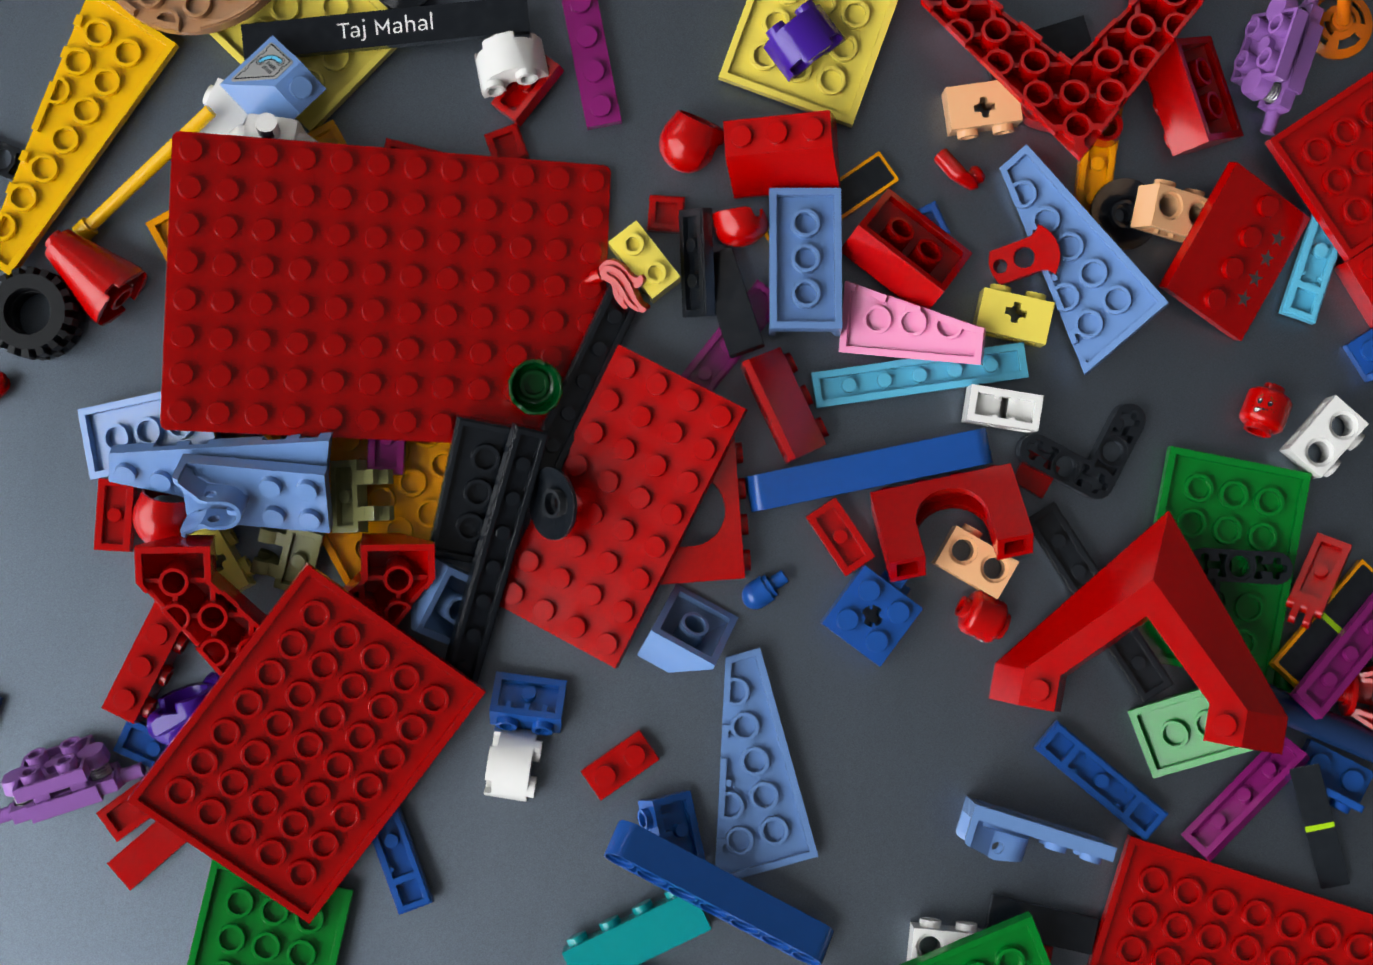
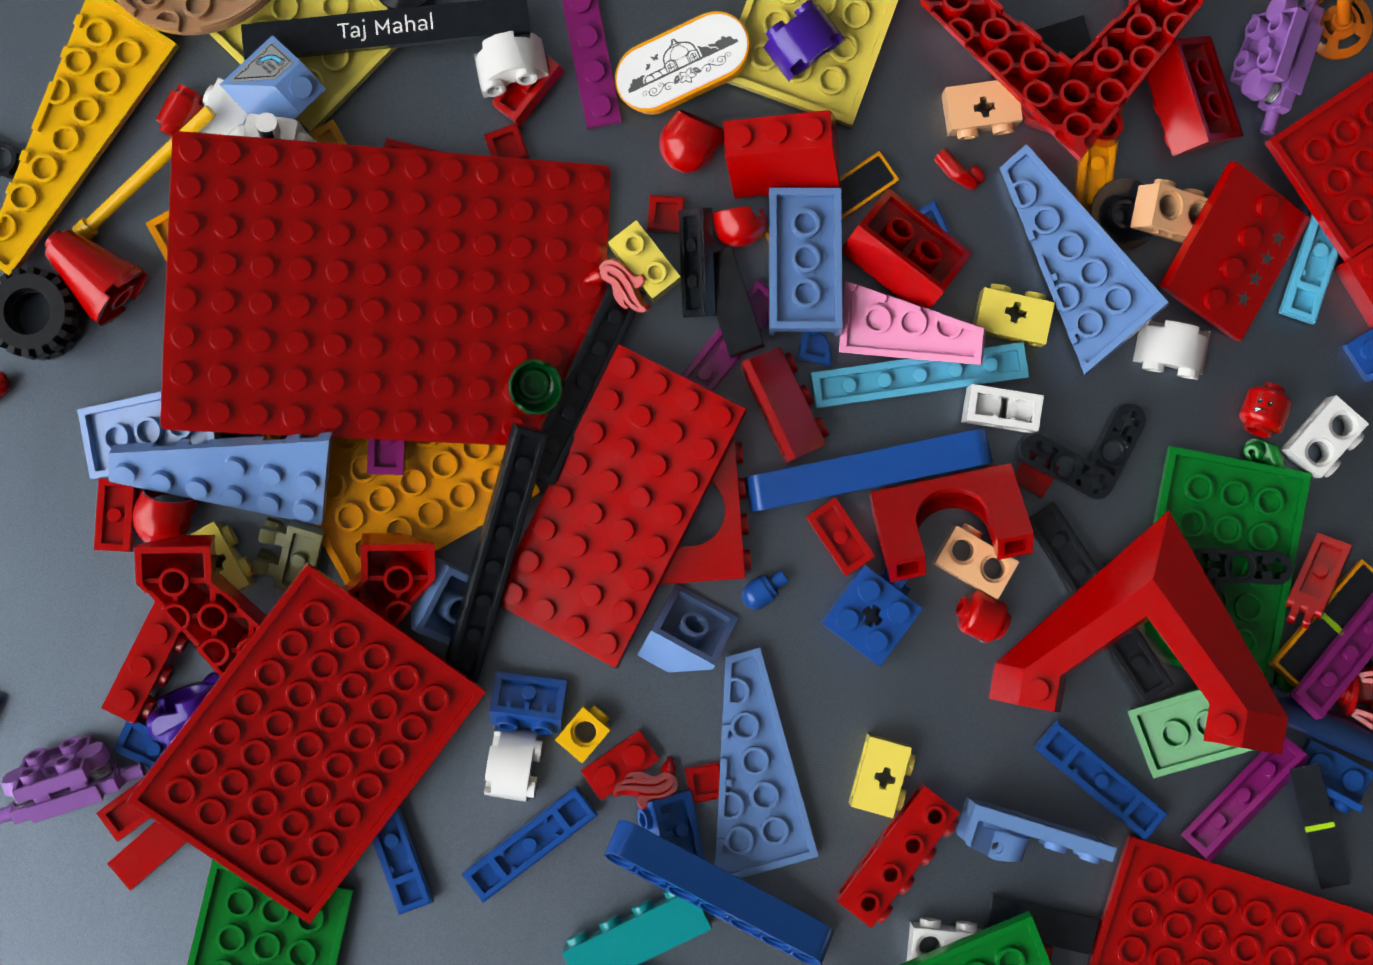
medium blue plate [172,453,333,538] -> none
olive plate [330,459,394,533] -> none
black tile [429,414,512,563] -> none
black dish [529,467,577,540] -> none
red piece [989,224,1061,285] -> none
none -> red brick [156,84,203,138]
none -> blue plate [461,785,598,903]
none -> yellow brick [555,704,612,763]
none -> red piece [613,756,678,810]
none -> white tile [615,11,751,115]
none -> red tile [684,761,720,804]
none -> blue tile [796,332,832,368]
none -> red brick [835,782,960,928]
none -> light yellow brick [848,734,916,818]
none -> white cylinder [1133,320,1211,380]
none -> green arm [1243,438,1288,479]

